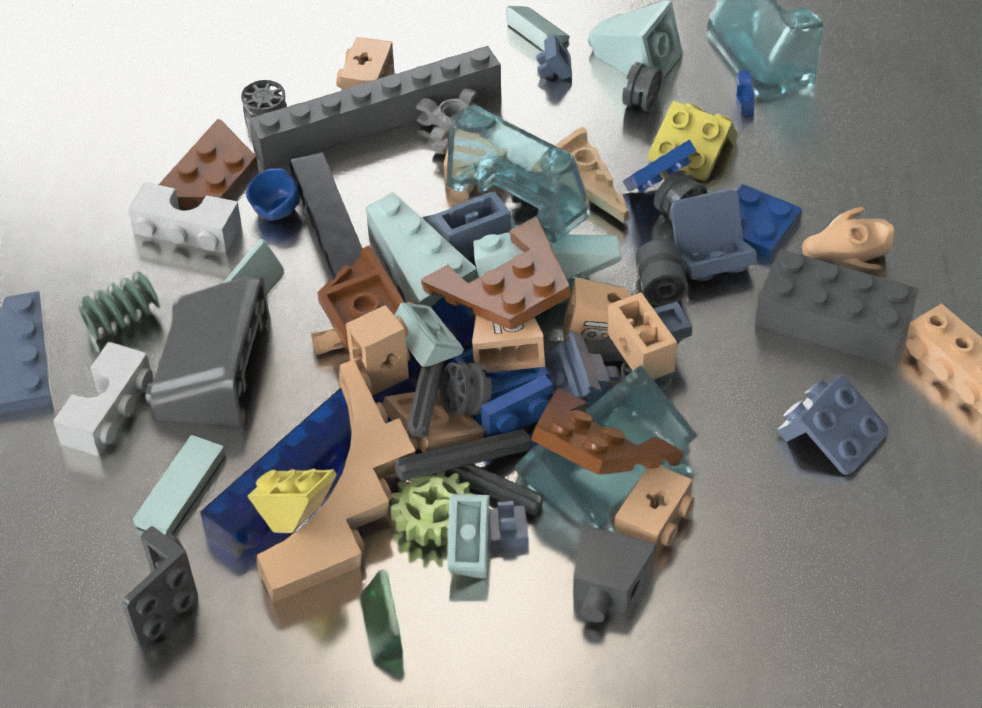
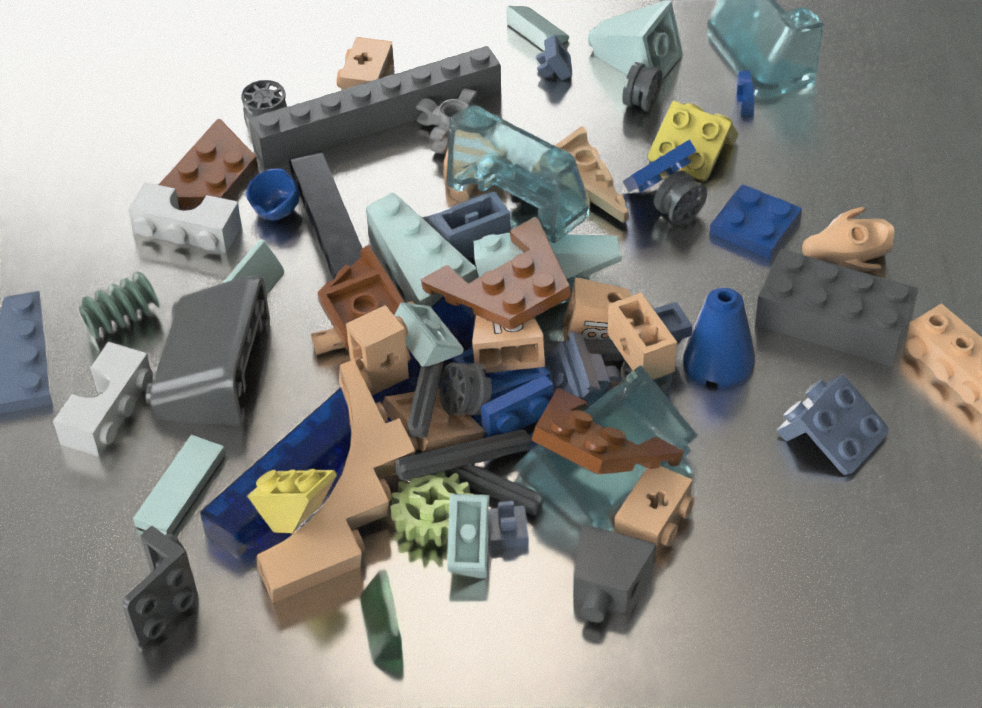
dark grey wheel [635,239,688,306] -> none
sand blue bracket [671,188,758,281] -> none
none -> blue cone [683,288,755,387]

